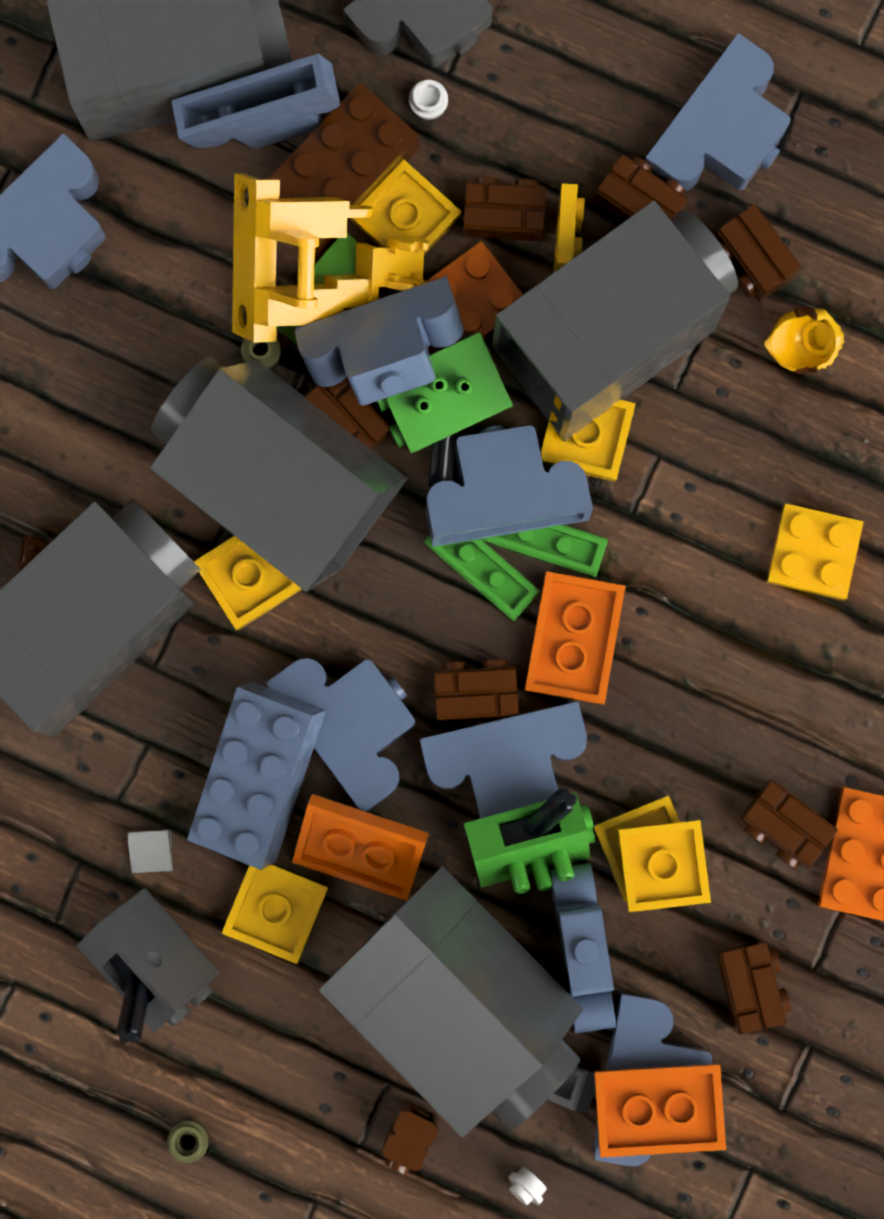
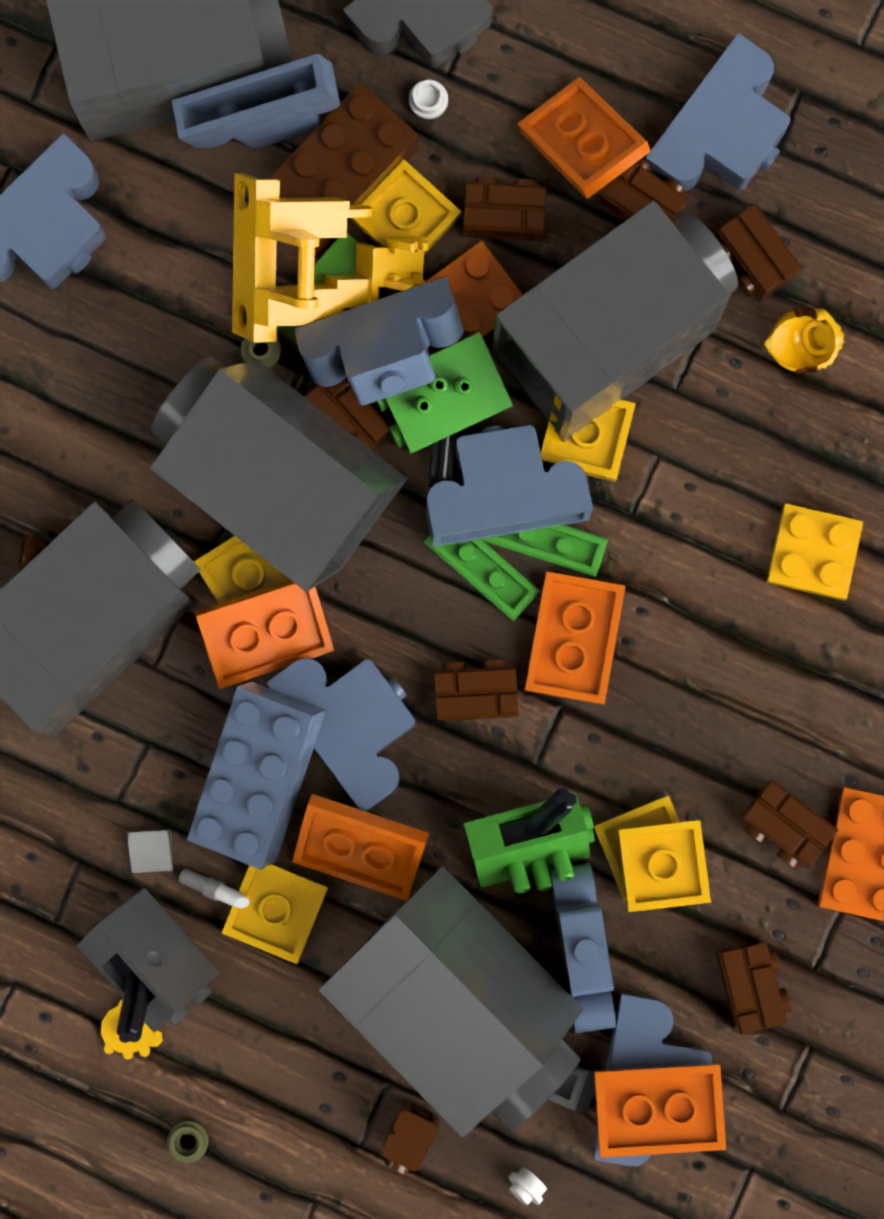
sand blue brick [420,701,587,819] -> none
yellow plate [554,183,585,272] -> none
none -> yellow piece [101,999,163,1060]
none -> piece [179,868,250,908]
none -> orange plate [194,580,334,690]
none -> orange plate [517,77,651,199]

